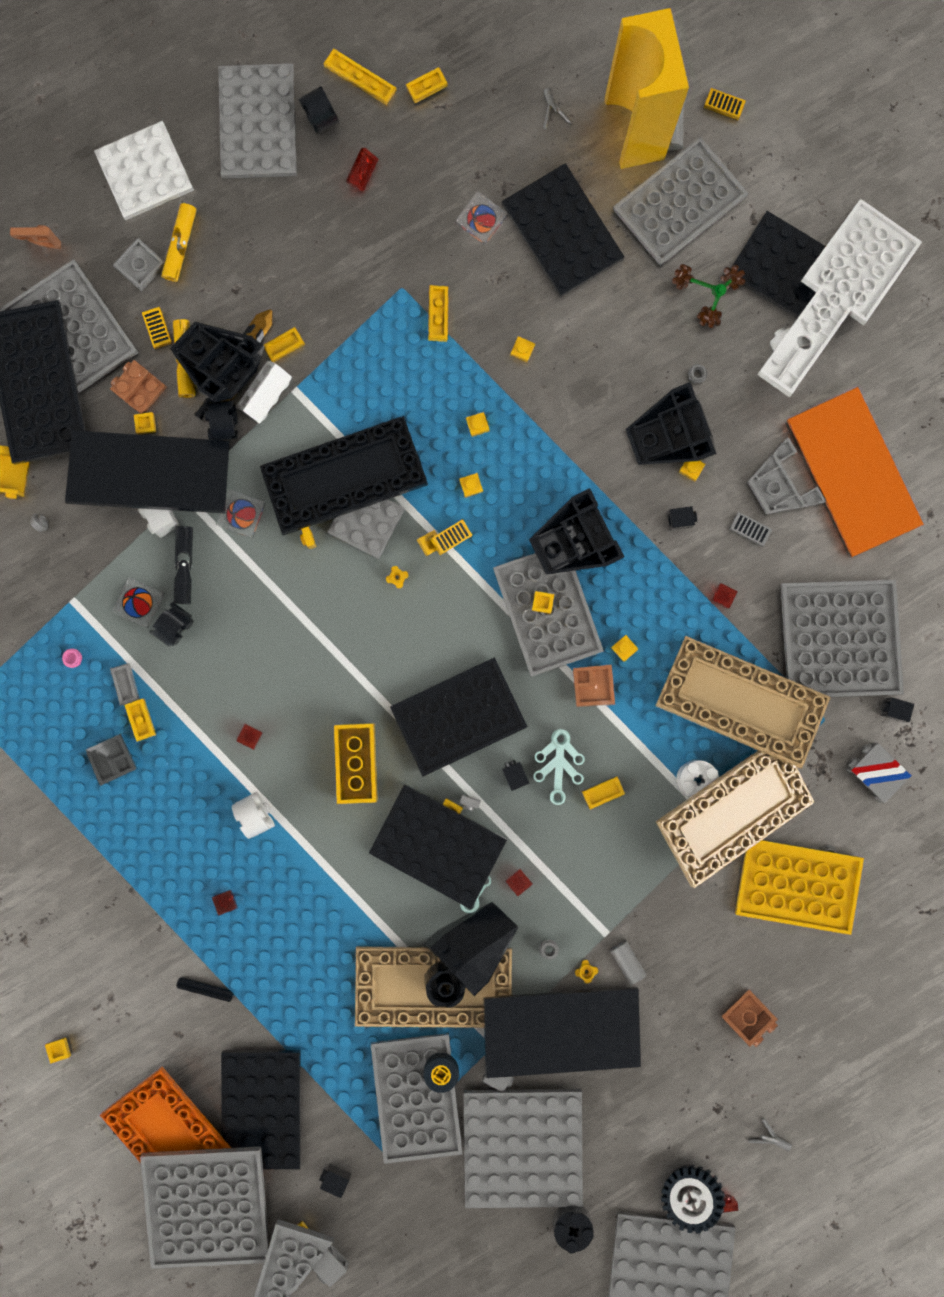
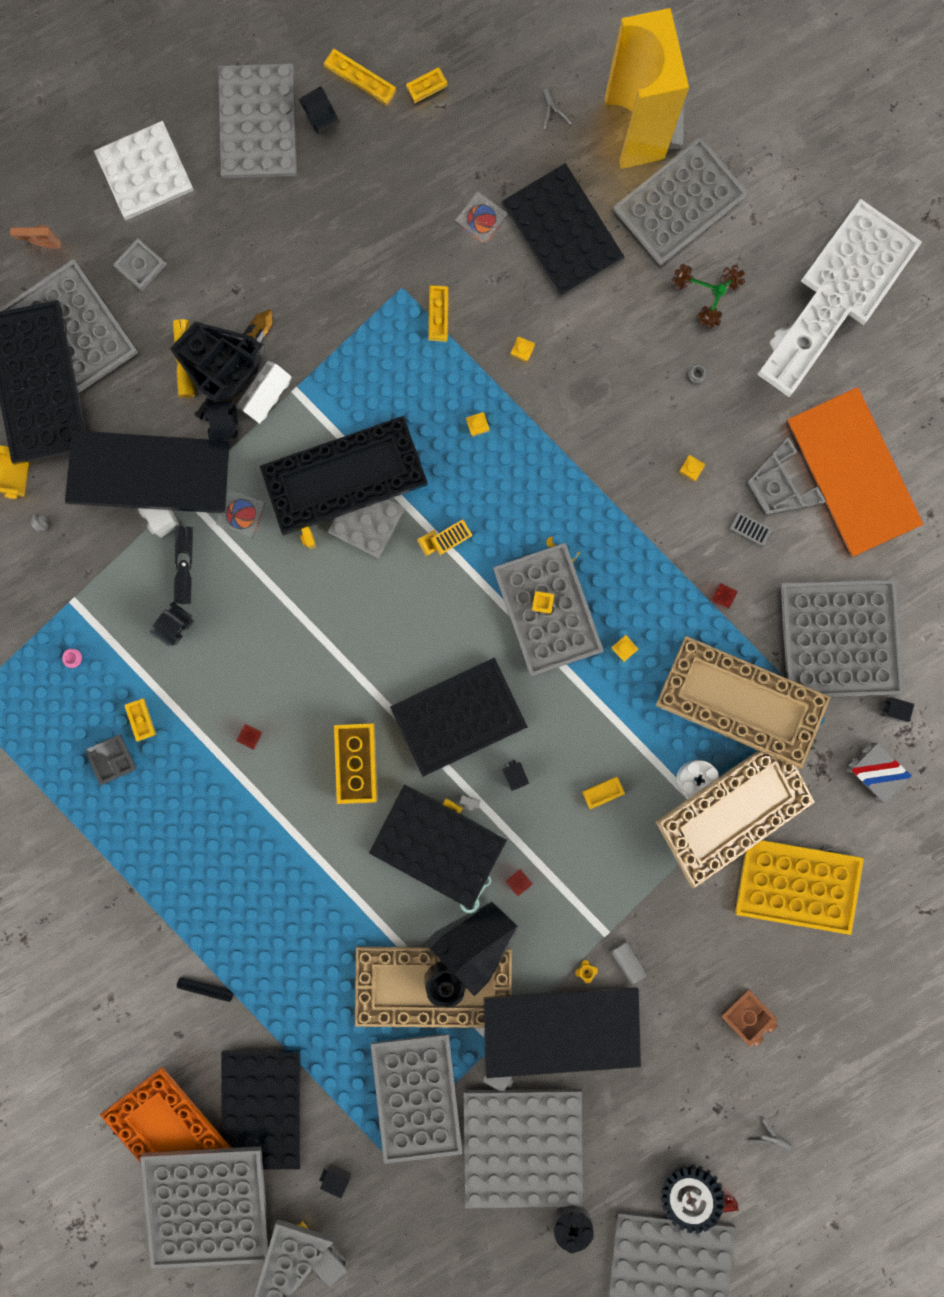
yellow plate [45,1037,71,1064] -> none
nougat plate [110,360,167,414] -> none
light grey tile [110,663,140,706] -> none
tile [112,577,164,628] -> none
yellow plate [134,412,157,435] -> none
yellow tile [142,307,173,349] -> none
yellow piece [161,203,197,282] -> none
clear red plate [212,890,238,916] -> none
white brick [232,792,275,839] -> none
yellow tile [263,327,305,363] -> none
clear red plate [346,148,378,192] -> none
yellow plate [386,566,408,588] -> none
black wheel [423,1053,459,1093] -> none
yellow plate [459,473,483,498] -> none
black wedge [529,488,625,575] -> none
light aqua plant [533,729,585,805] -> none
light grey plate [539,939,559,960] -> none
nougat plate [573,665,615,707] -> none
black wedge [626,382,717,465] -> none
black brick [667,506,697,531] -> none
yellow tile [703,88,746,120] -> none
black plate [730,211,826,318] -> none

